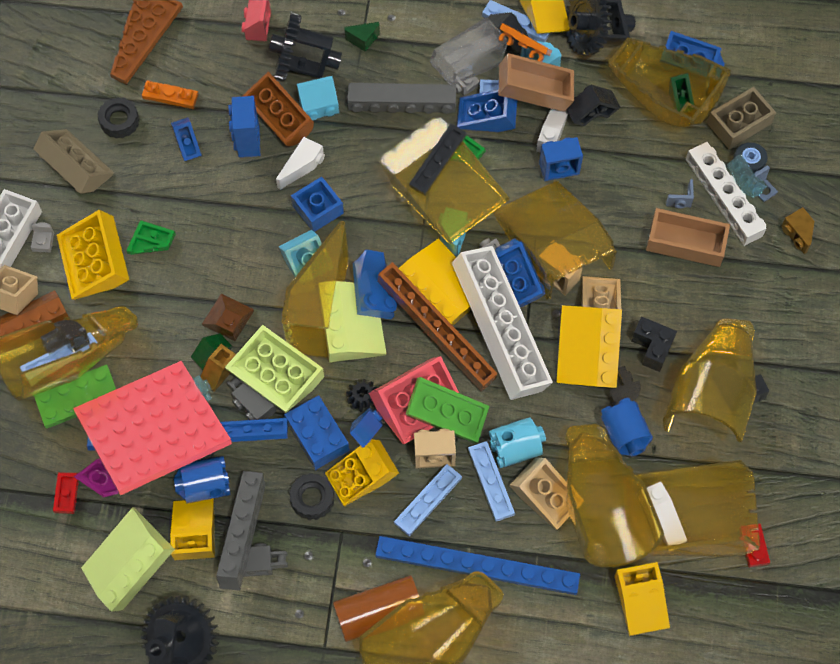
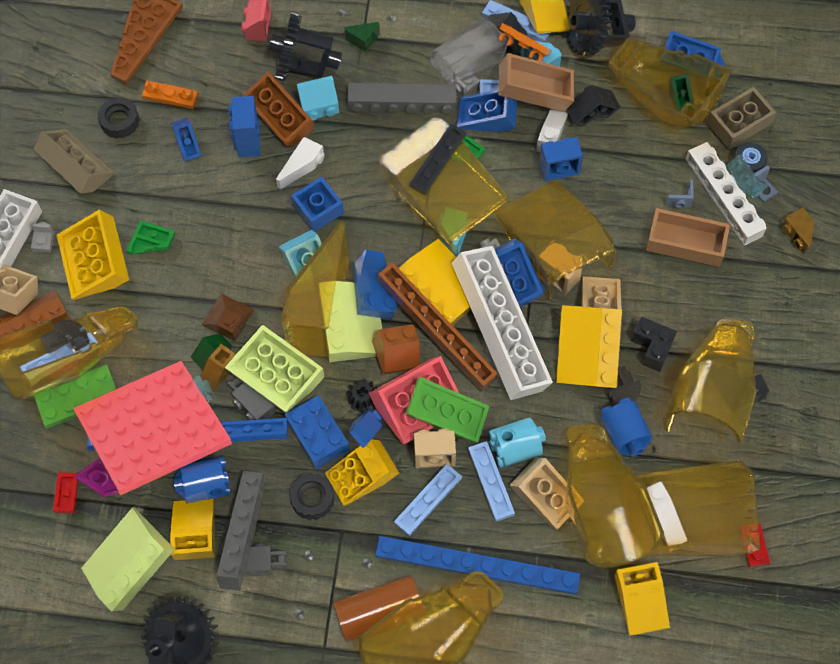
none -> dark orange slope [372,324,420,374]

